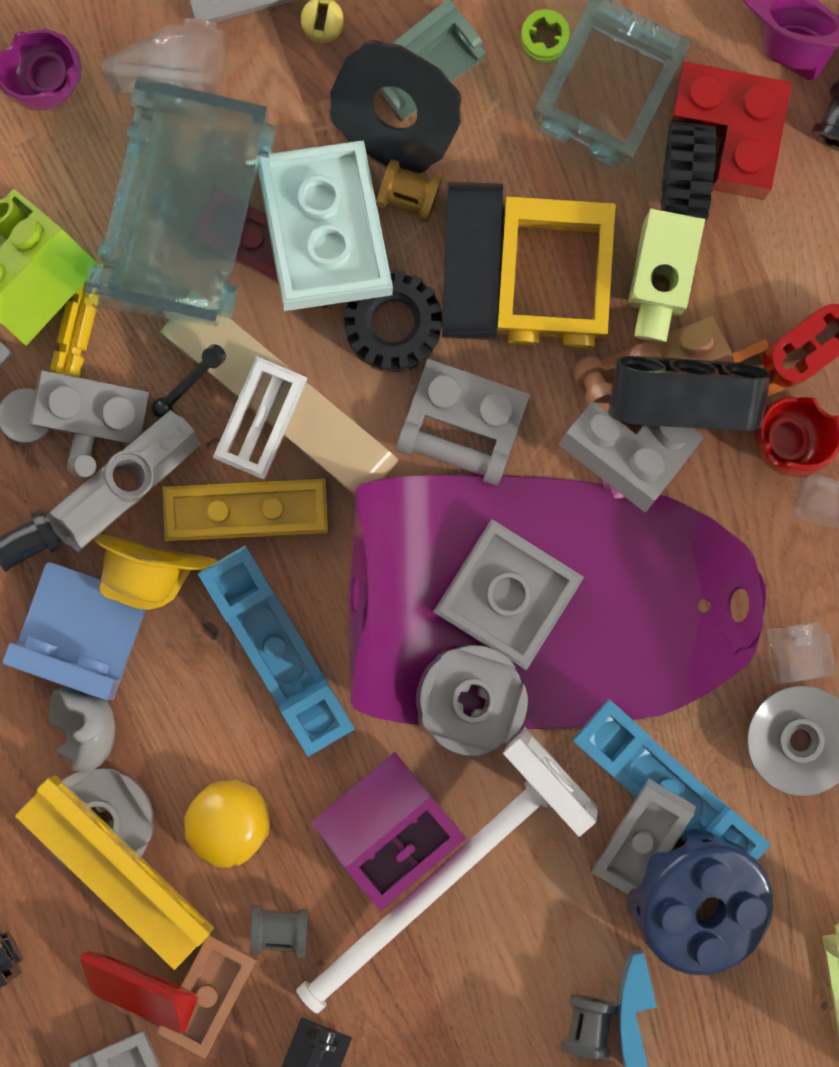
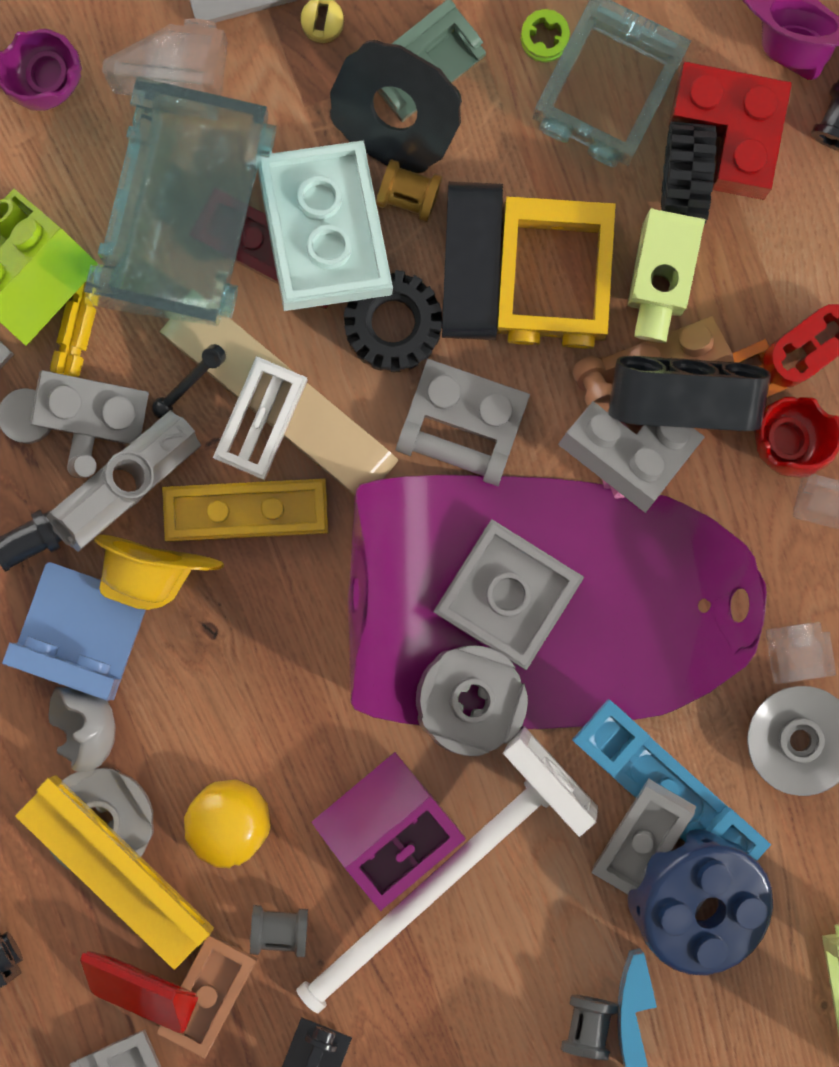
dark azure slope [198,545,355,757] -> none

